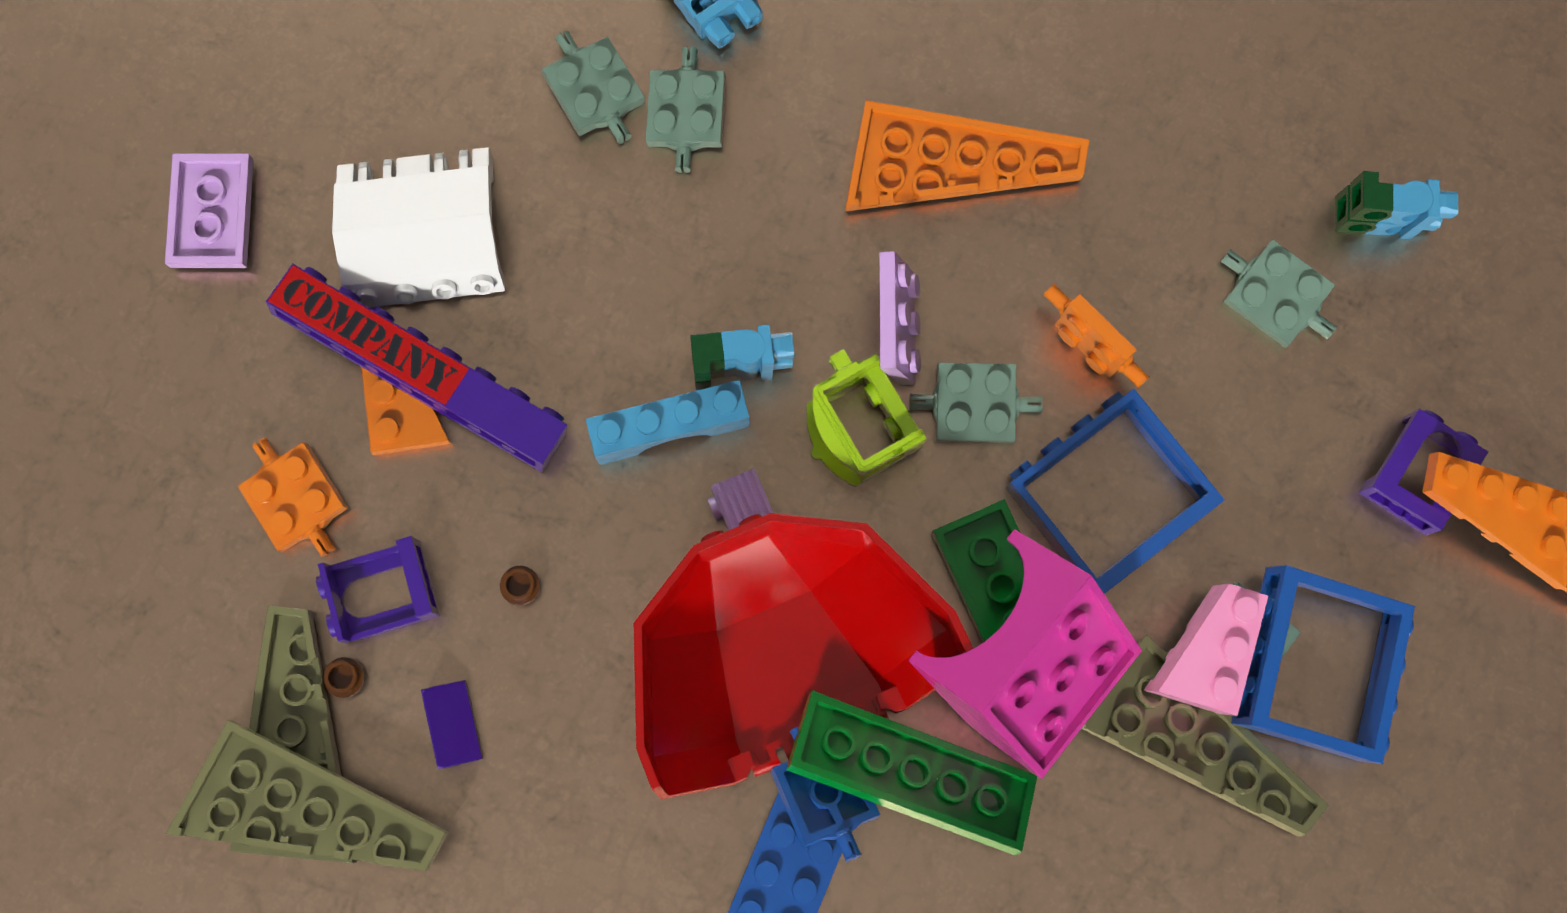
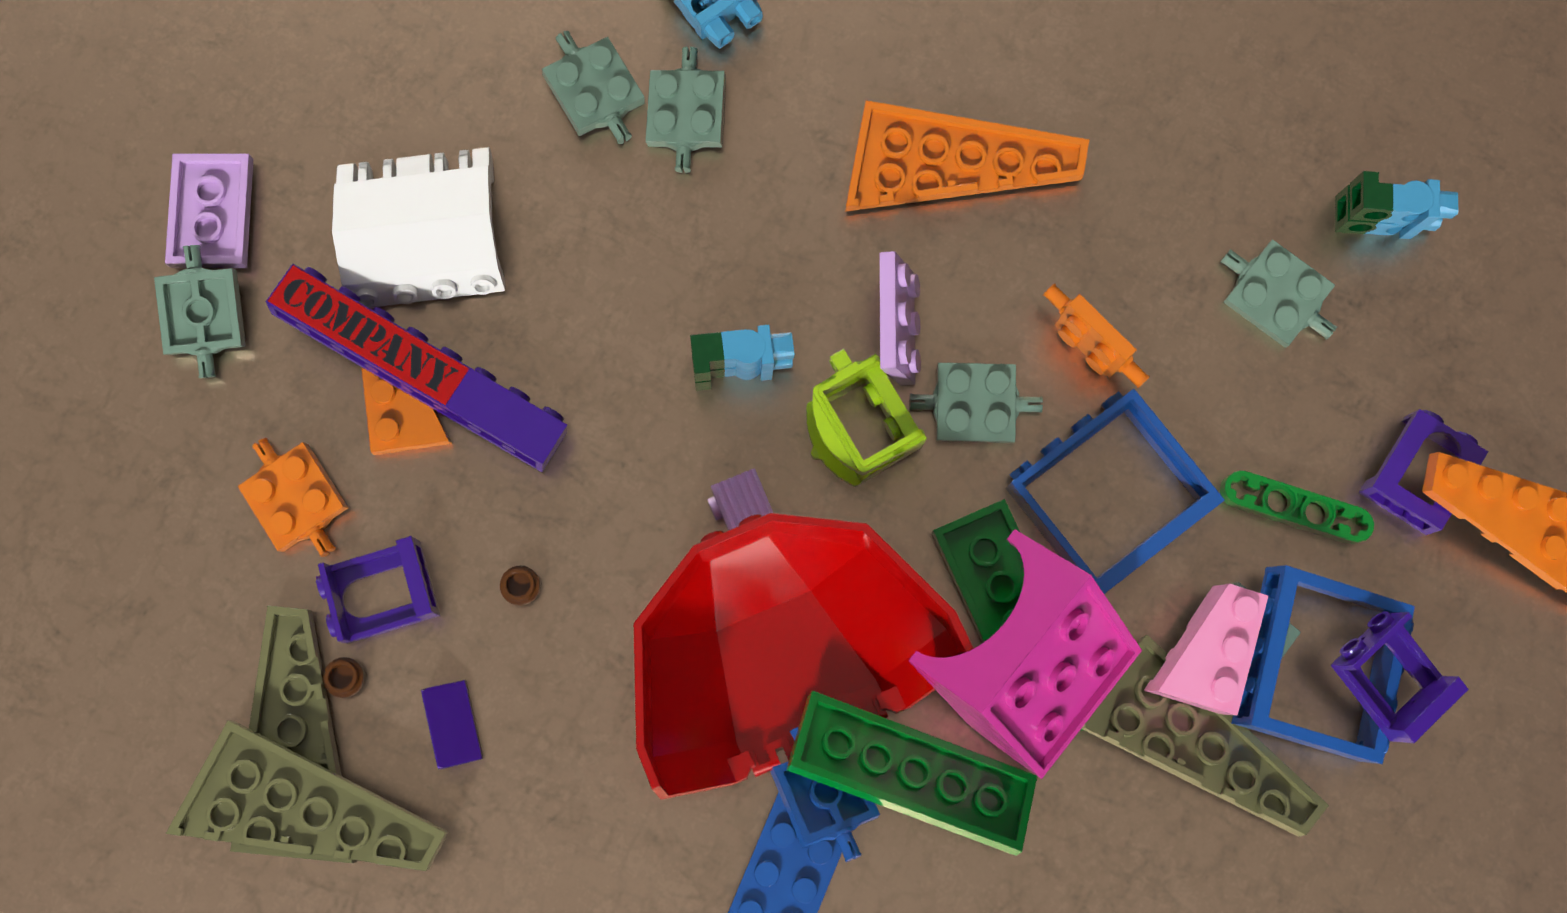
dark azure arch [586,380,750,465] -> none
none -> sand green plate [154,245,246,378]
none -> green beam [1220,471,1374,544]
none -> dark purple panel [1331,611,1469,743]

